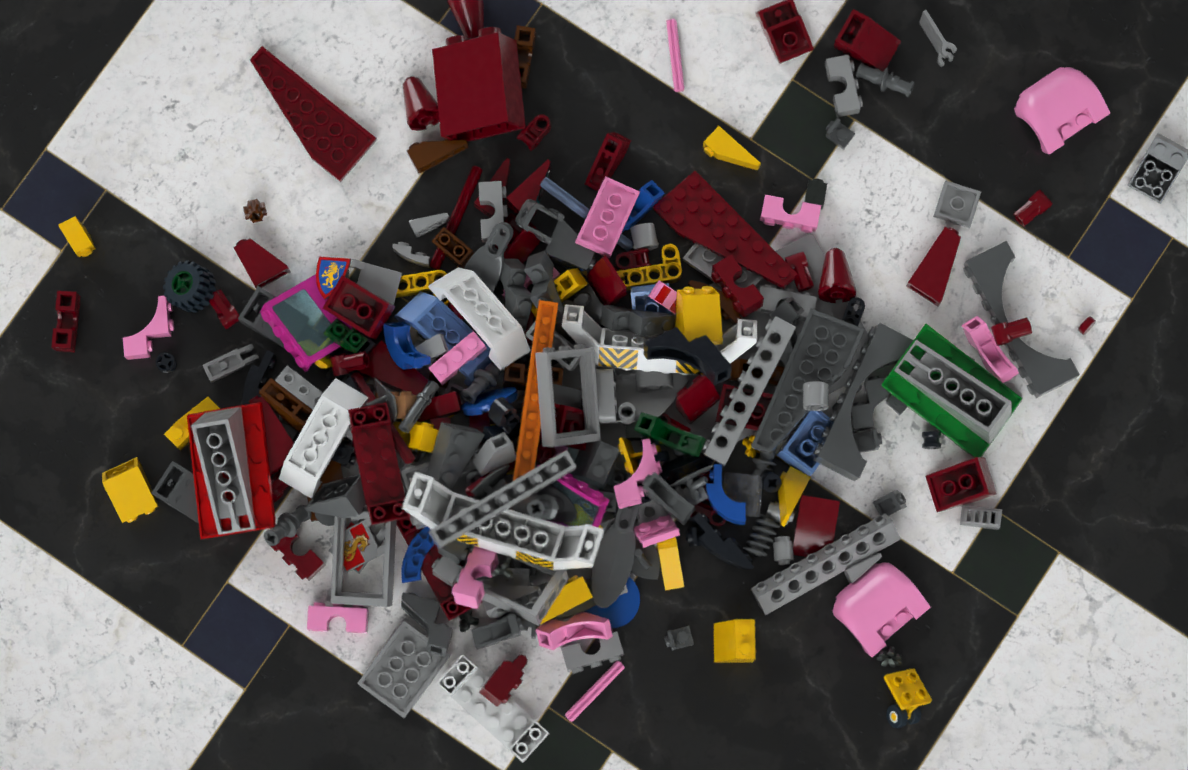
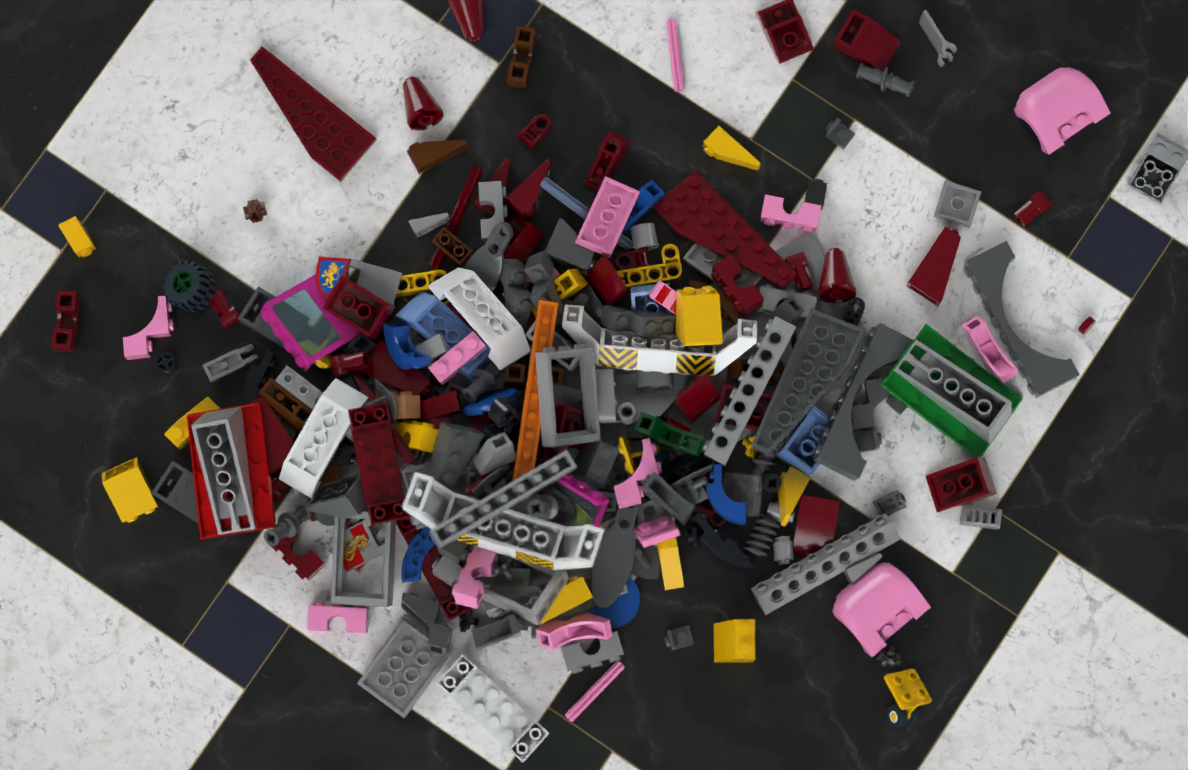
dark red slope [233,238,290,289] -> none
dark green slope [323,318,368,354] -> none
light grey slope [392,242,431,268] -> none
dark grey pin [399,380,439,433] -> none
dark red brick [432,27,526,142] -> none
dark red hinge [479,654,528,707] -> none
dark grey piece [515,199,564,244] -> none
black arch [643,327,731,386] -> none
light grey piece [803,382,828,411] -> none
light grey arch [825,55,863,118] -> none
black wheel [922,431,941,449] -> none
dark red piece [991,317,1032,346] -> none

